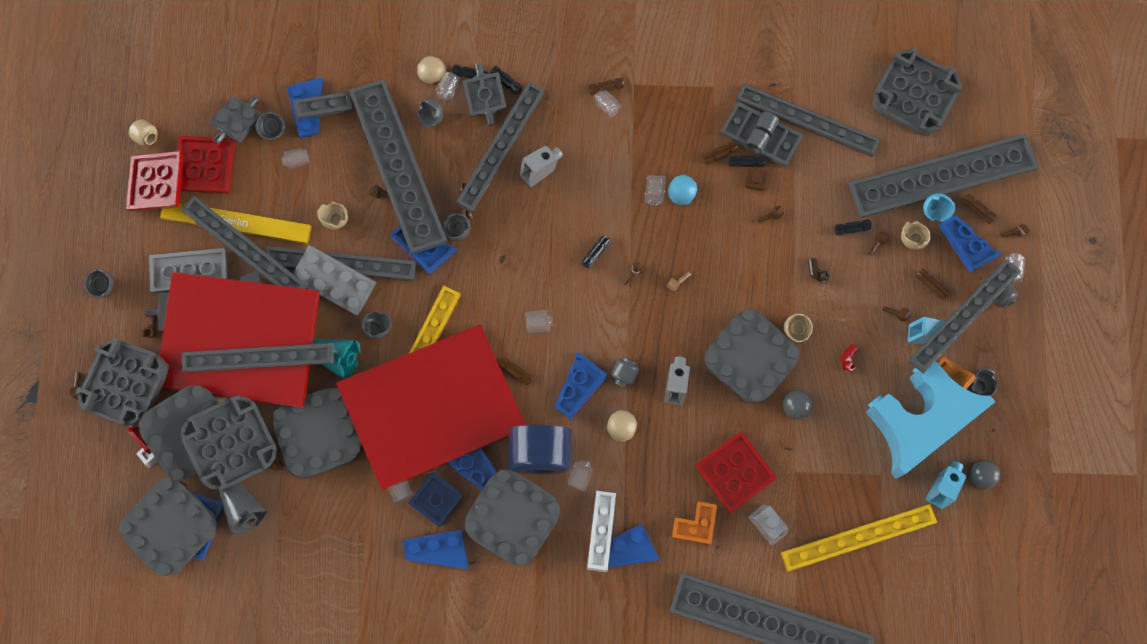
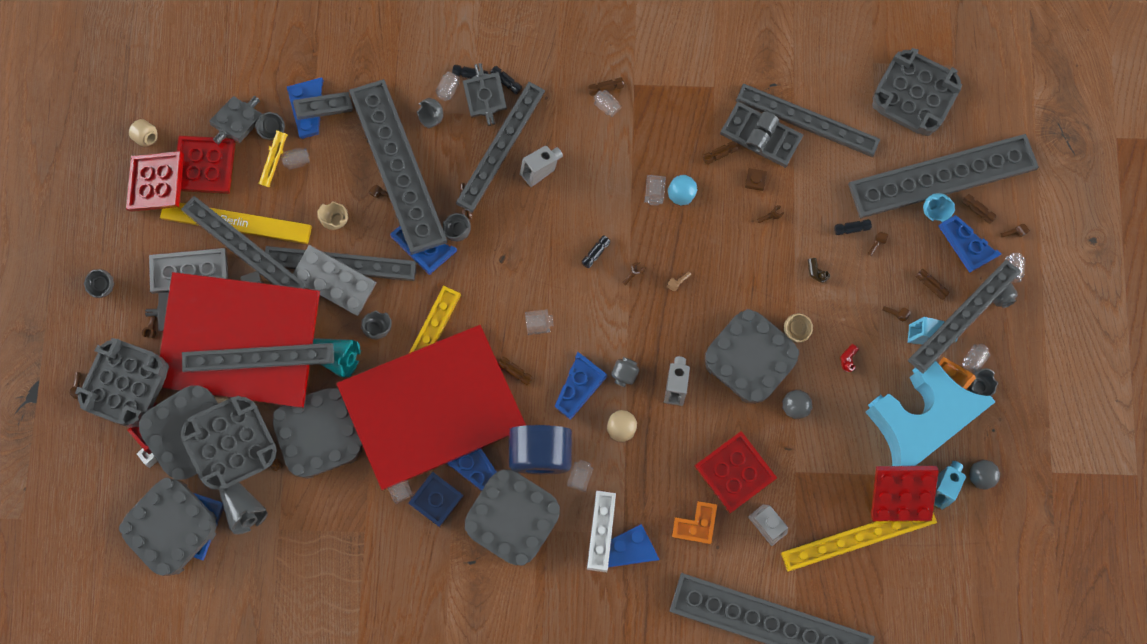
blue wing [403,530,469,570] -> none
tan hair [417,56,447,85] -> none
black axle [729,156,766,167] -> none
tan hair [901,221,930,249] -> none
none -> yellow pin [258,130,288,187]
none -> red plate [871,466,939,521]
none -> clear brick [962,344,990,373]

